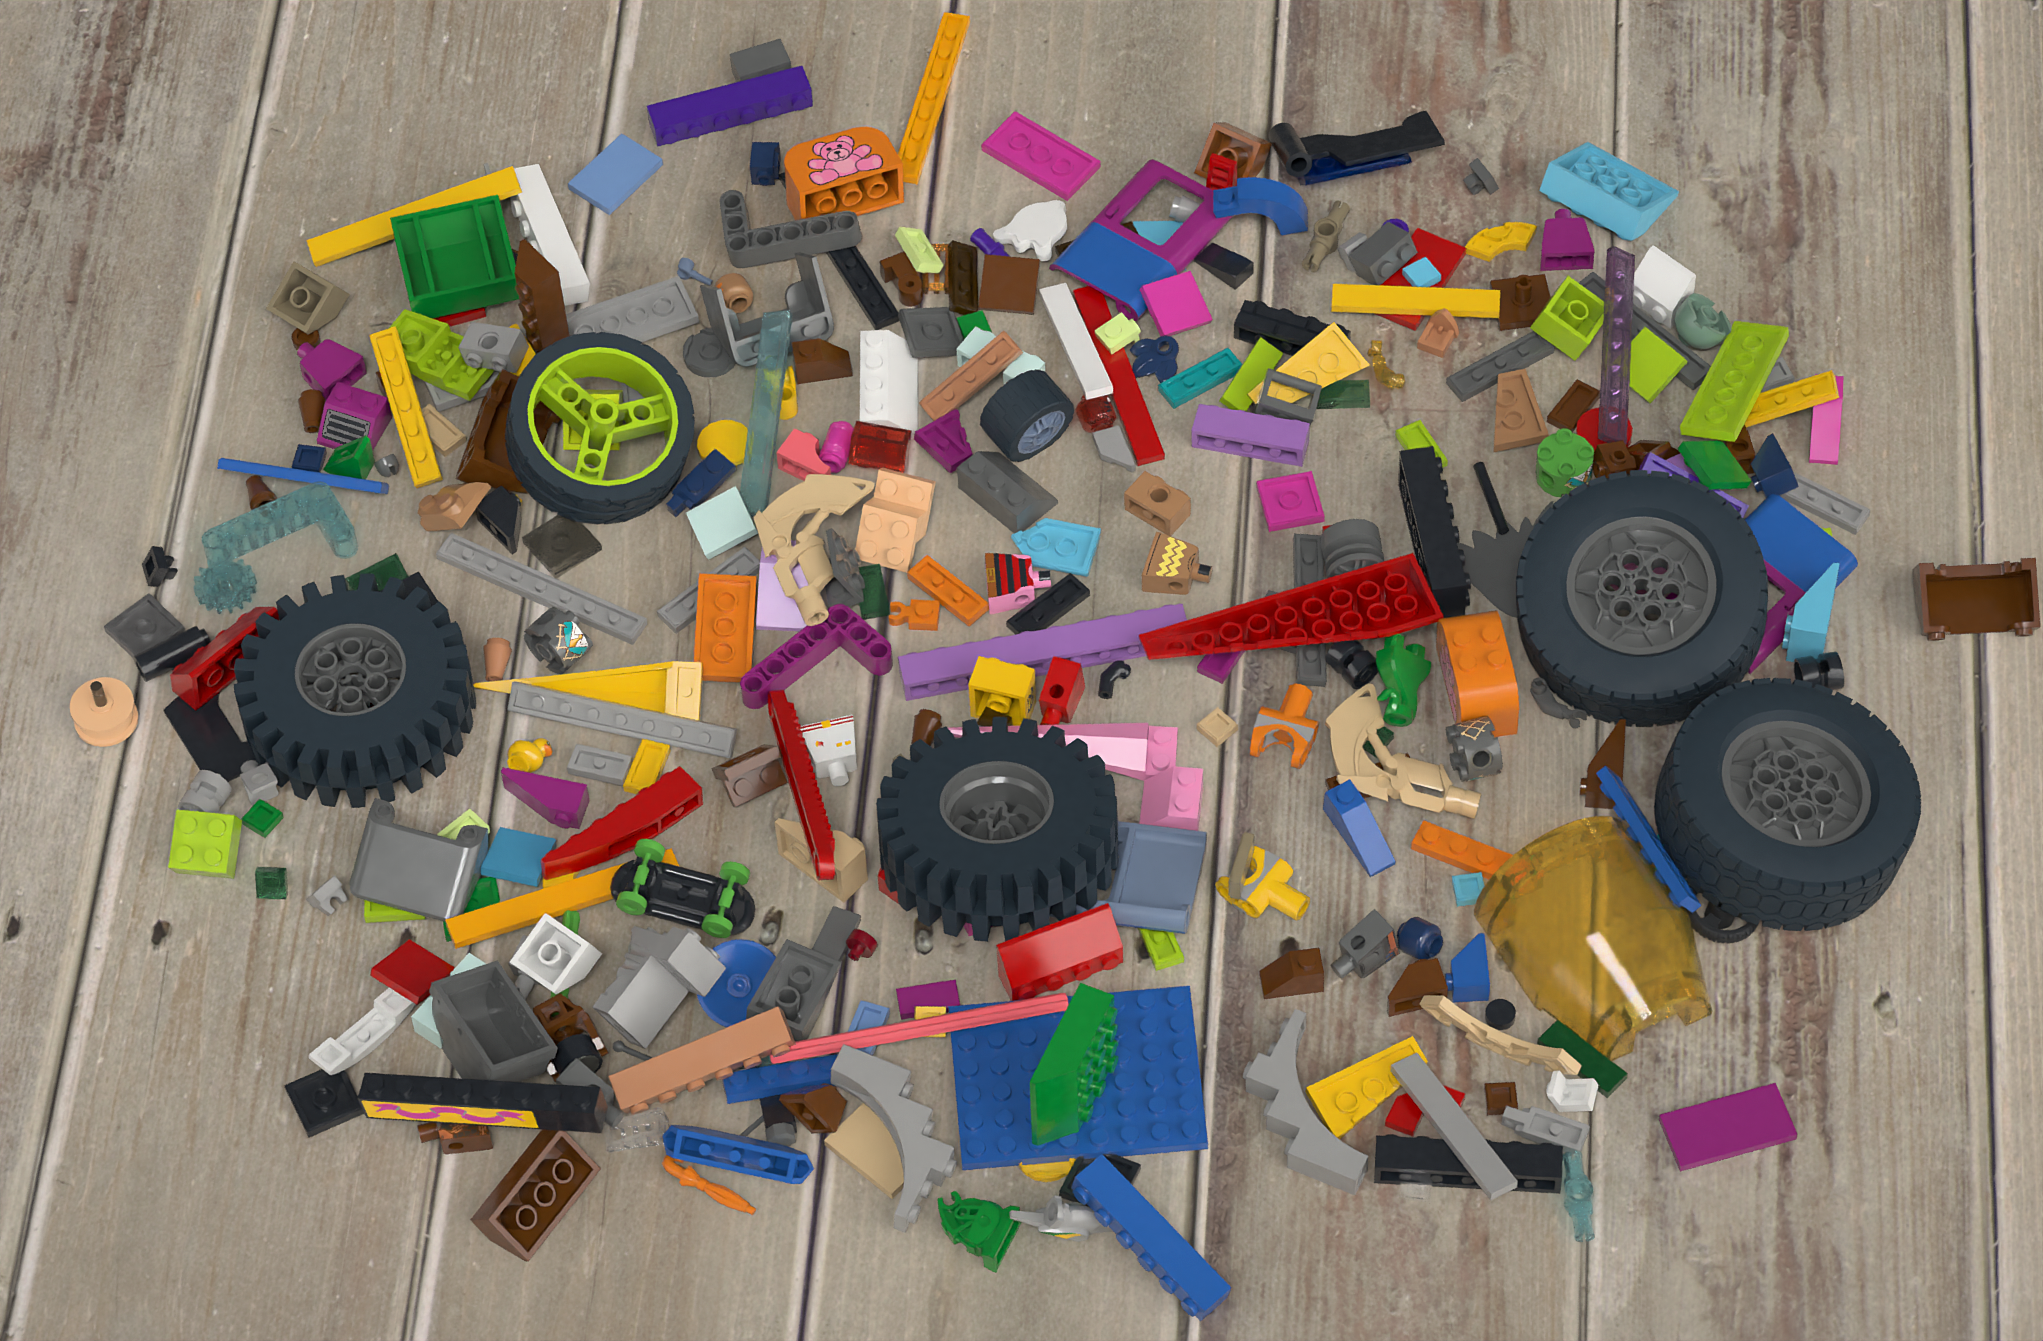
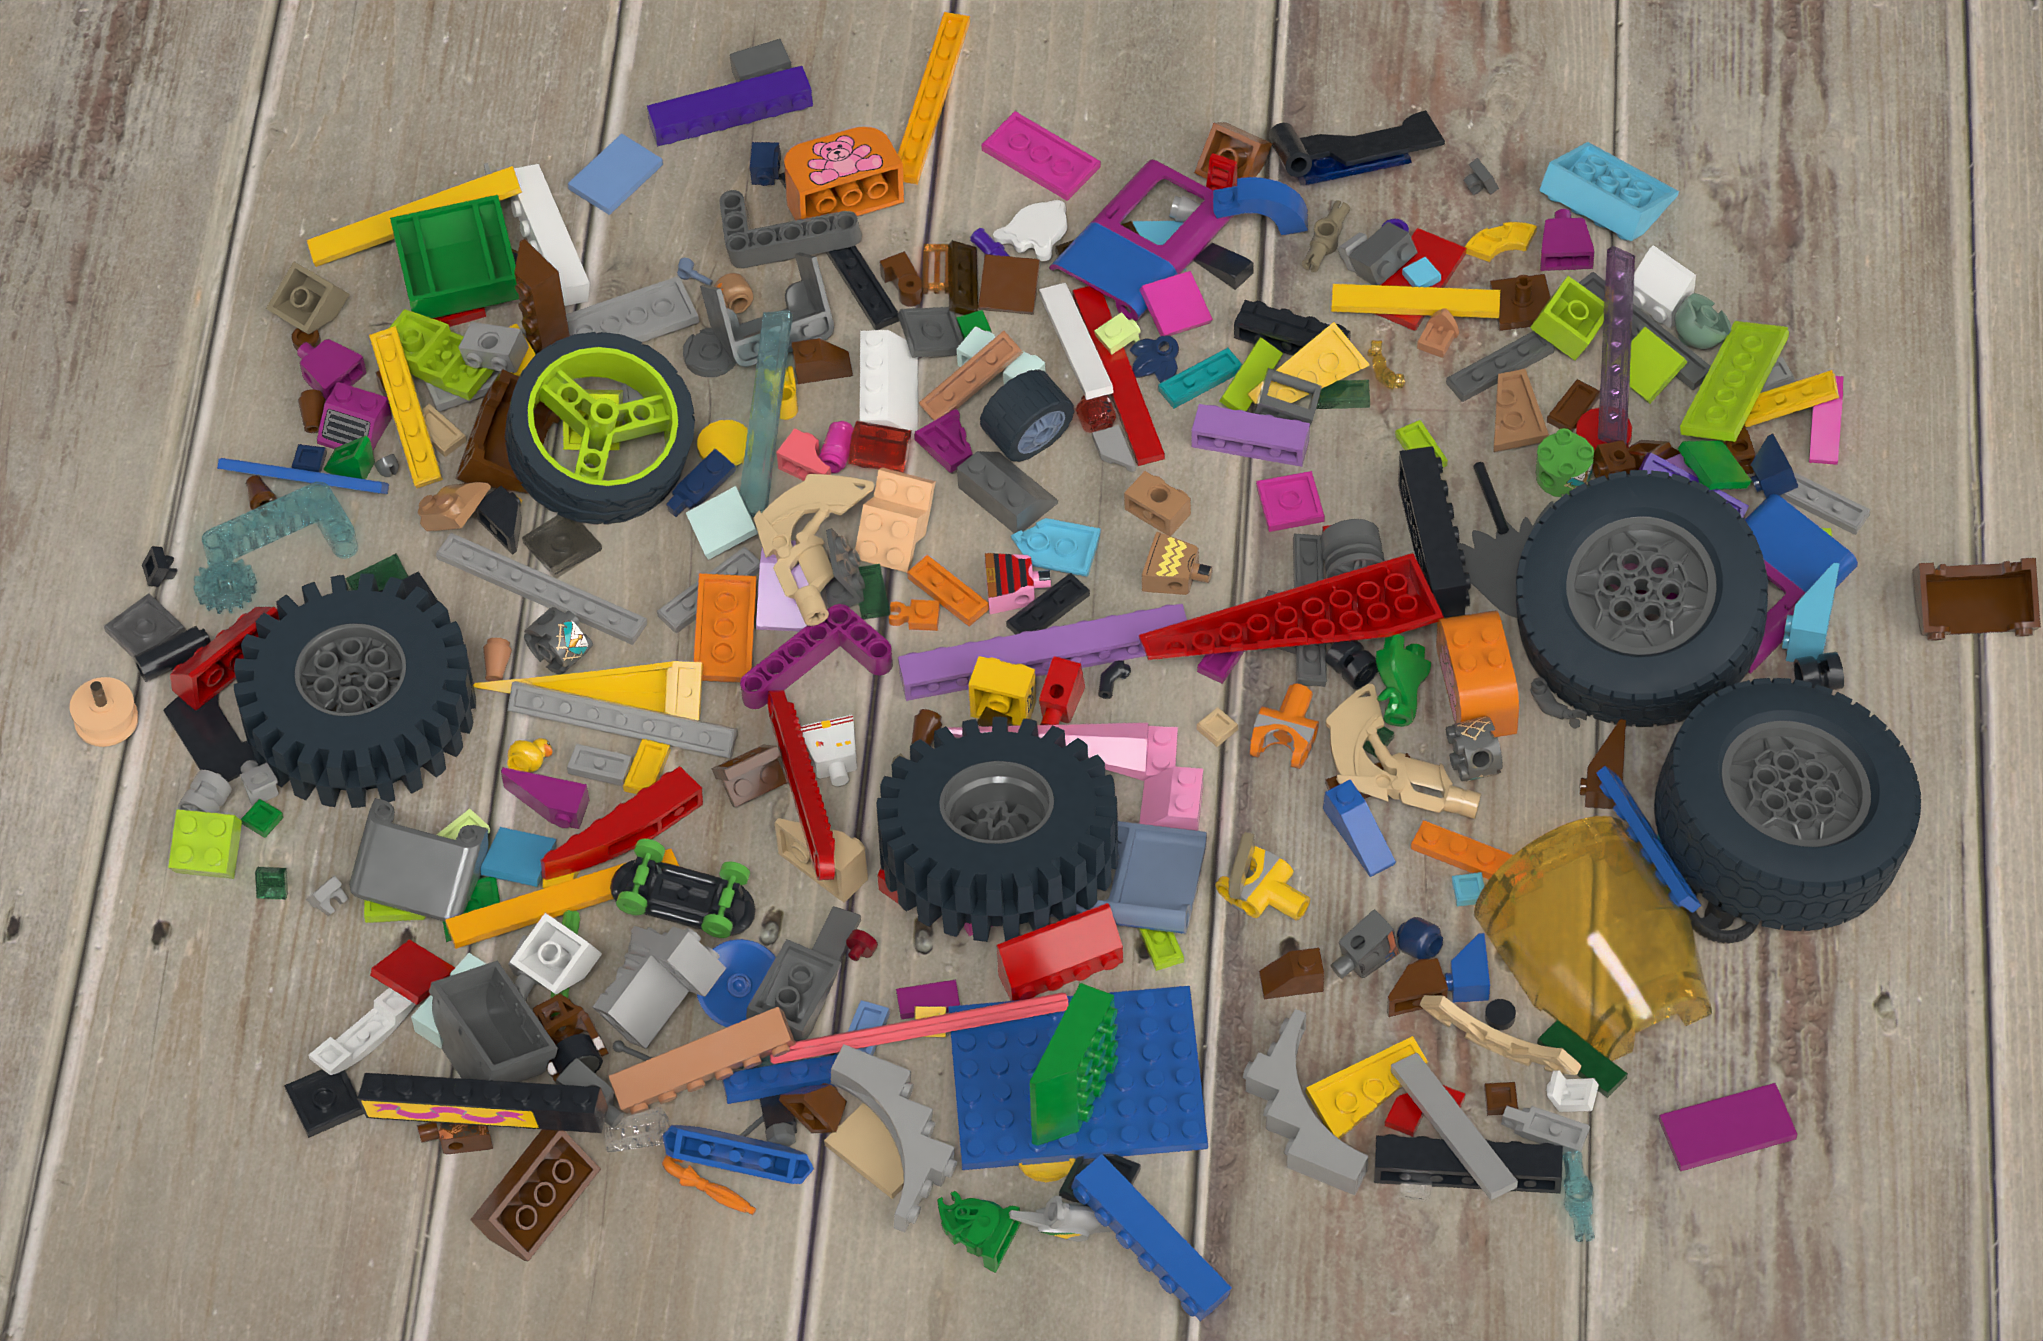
yellowish green plate [895,227,943,273] -> none

